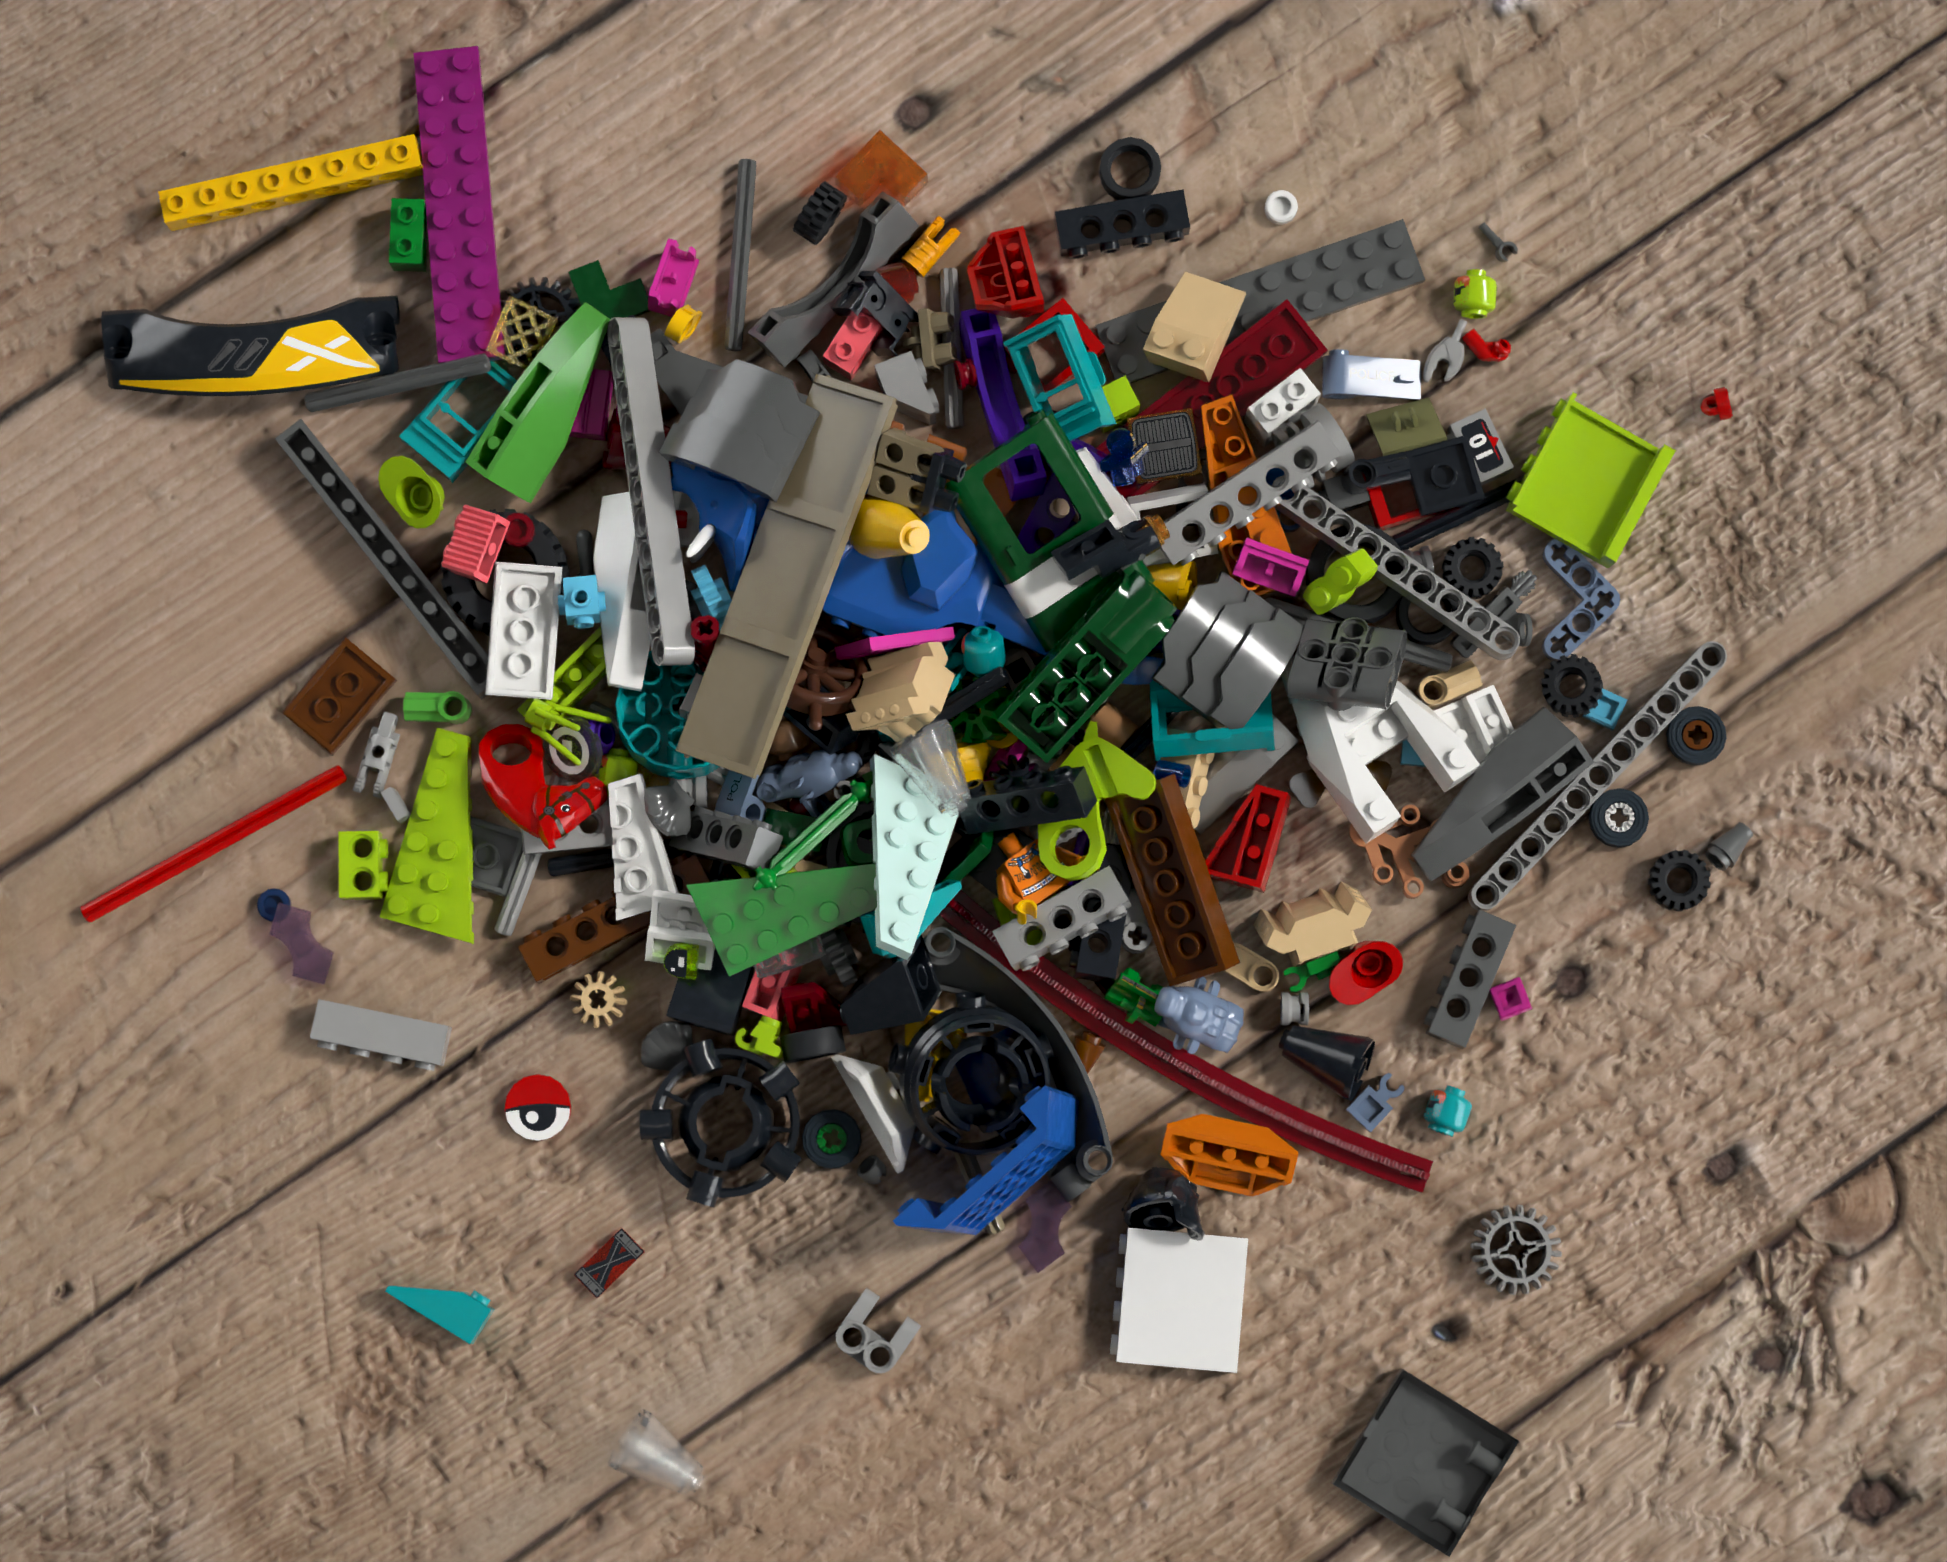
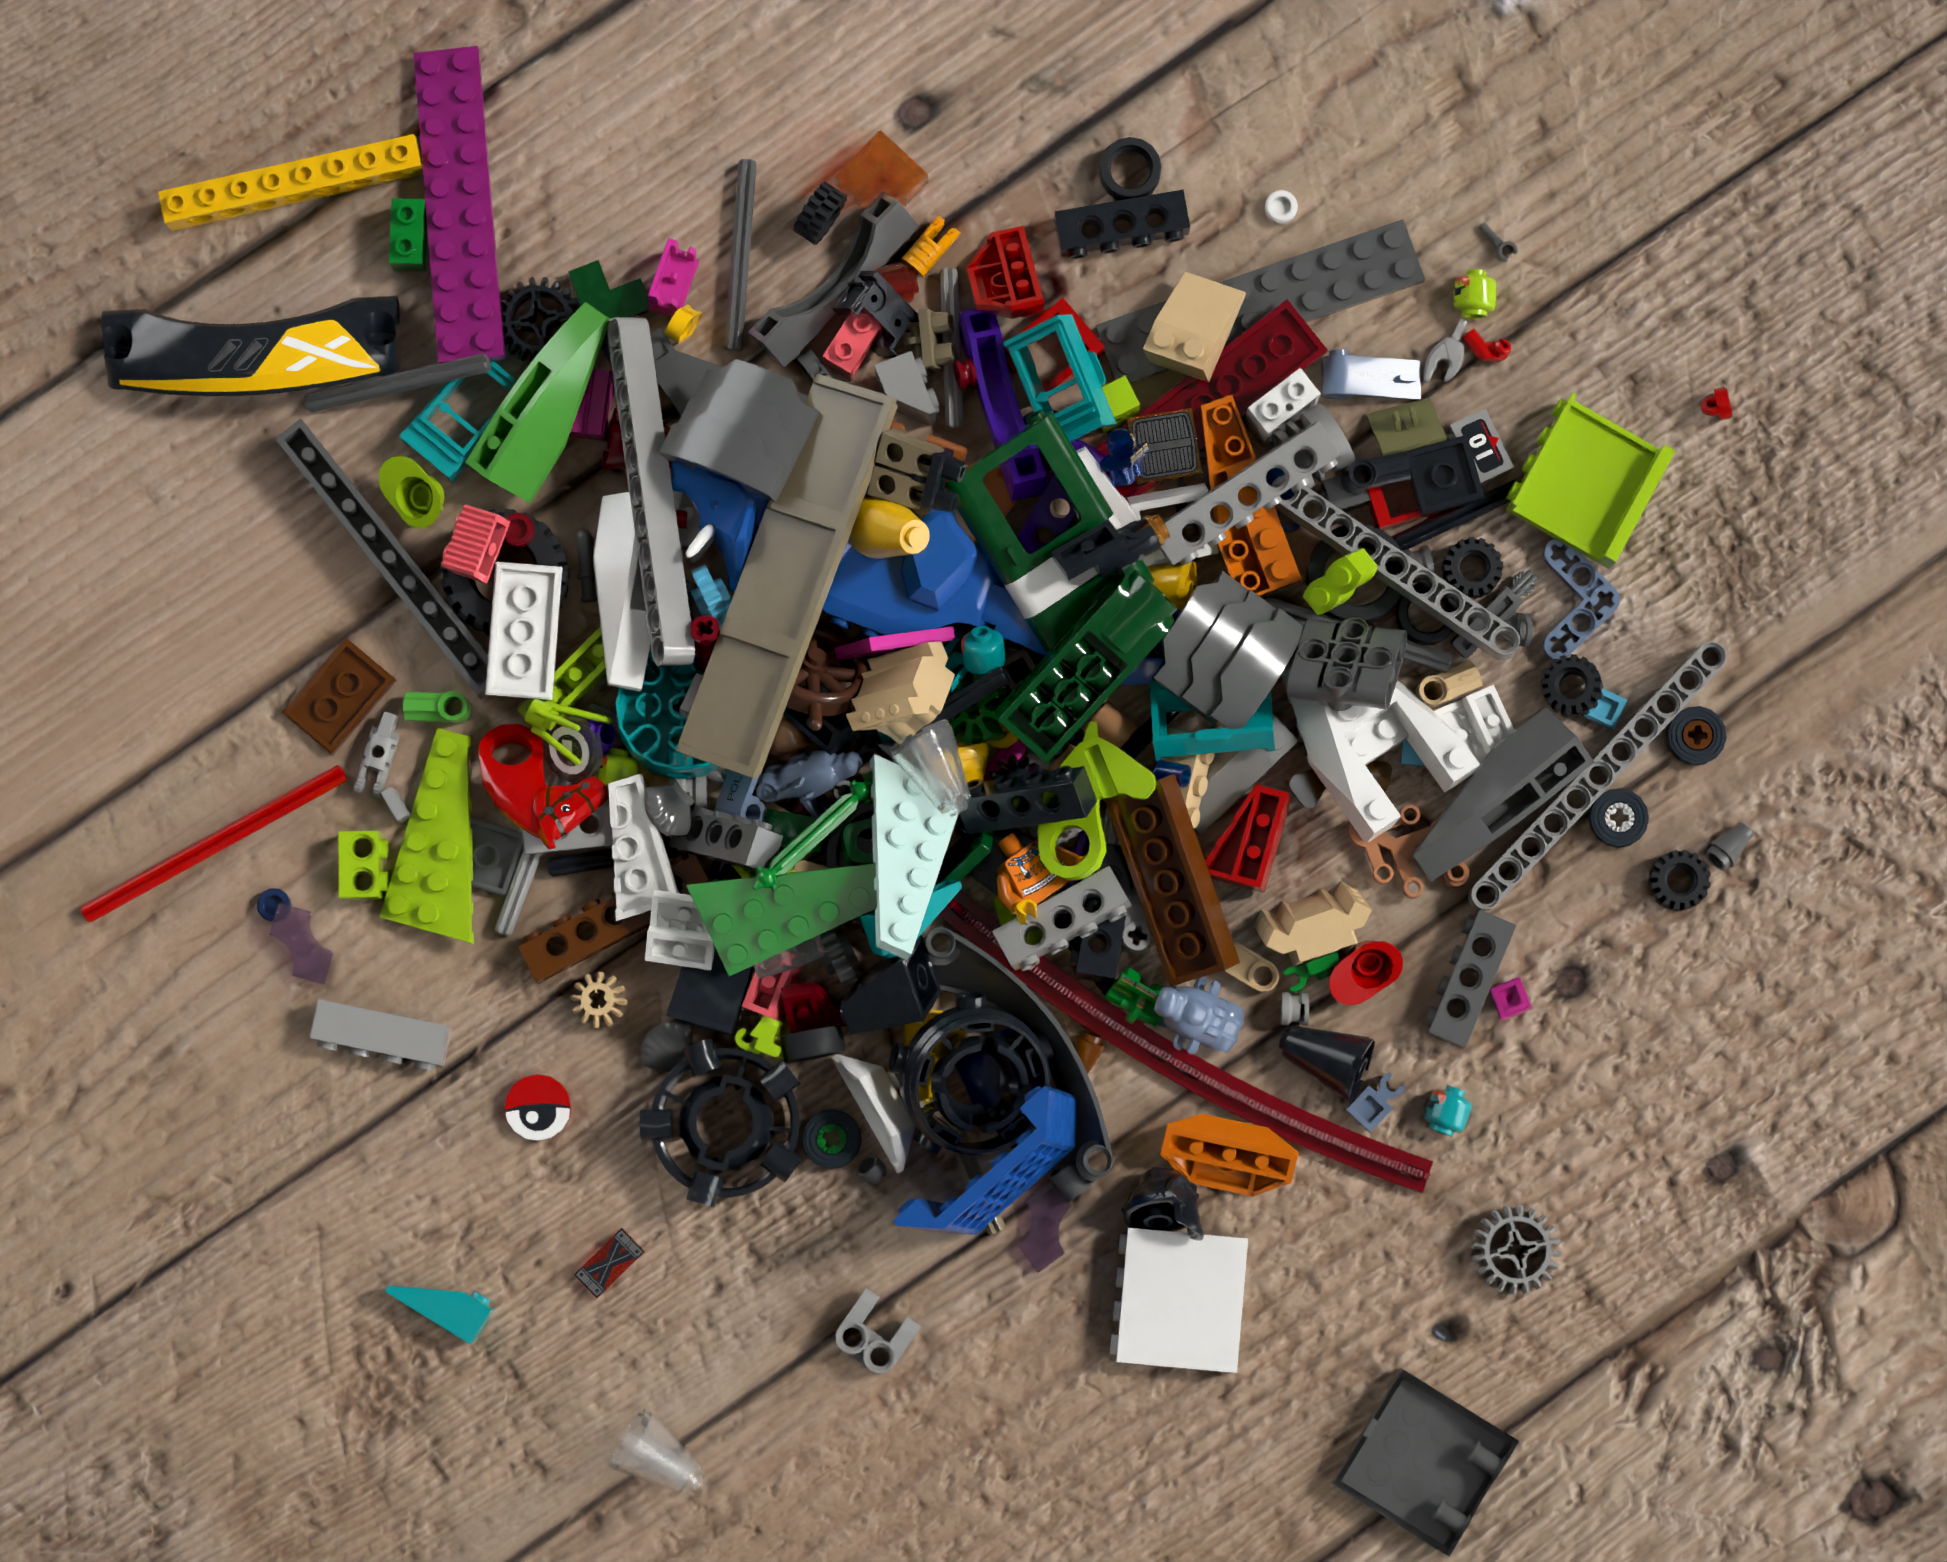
clear yellow window [486,296,558,370] -> none
medium azure brick [558,575,606,629] -> none
tile [664,943,699,980] -> none
dark pink hinge [1232,538,1309,597] -> none

